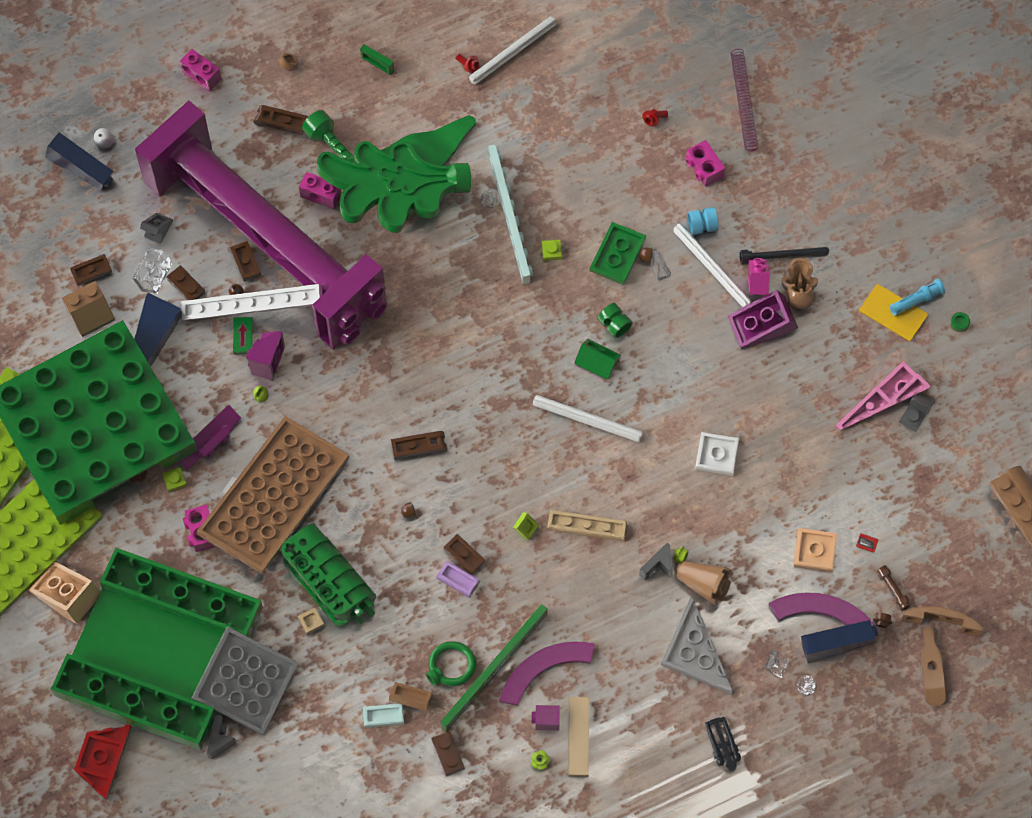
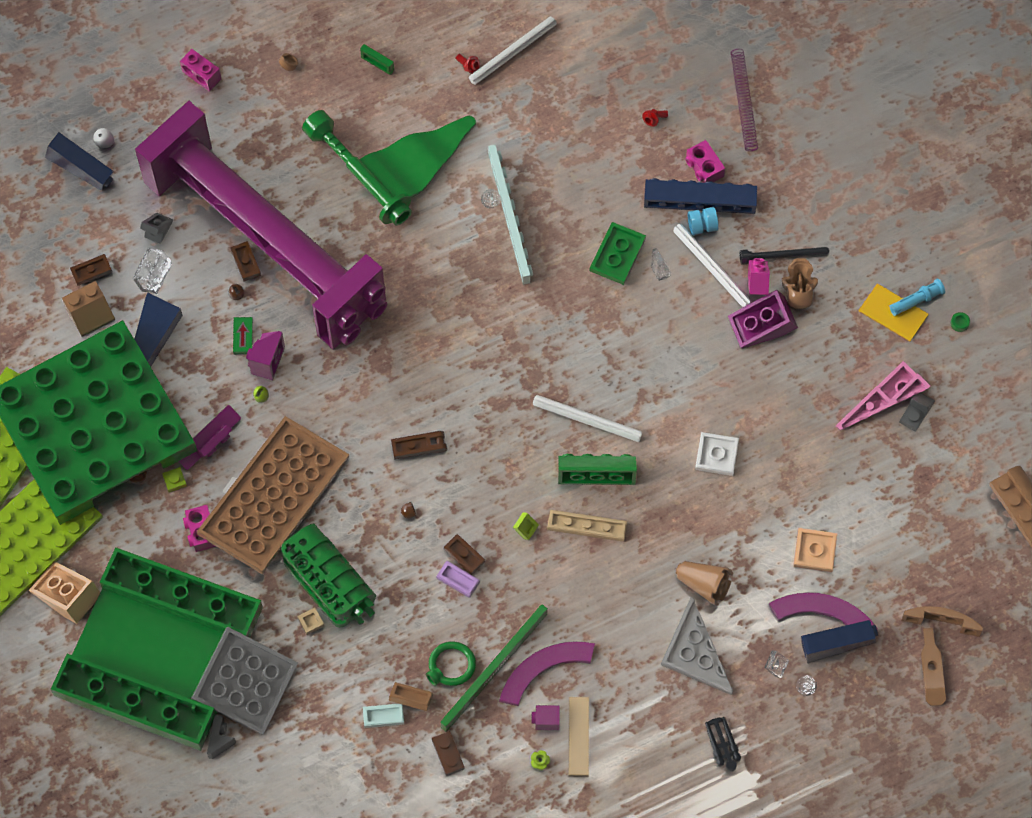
red wing [74,724,132,799] -> none
reddish brown plate [166,265,205,301] -> none
white plate [181,284,322,321] -> none
reddish brown plate [253,105,308,135] -> none
dark pink brick [299,172,342,210] -> none
green plant [316,141,471,233] -> none
lime plate [542,240,562,261] -> none
green panel [575,339,621,379] -> none
green wheel [597,303,633,339] -> none
reddish brown hinge [639,248,654,263] -> none
dark grey slope [639,543,671,580] -> none
lime plate [673,546,689,564] -> none
sticker [856,533,879,553] -> none
reddish brown plate [873,613,892,628] -> none
reddish brown bar [876,565,911,611] -> none
none -> green slope [558,454,637,485]
none -> dark blue brick [644,178,757,214]

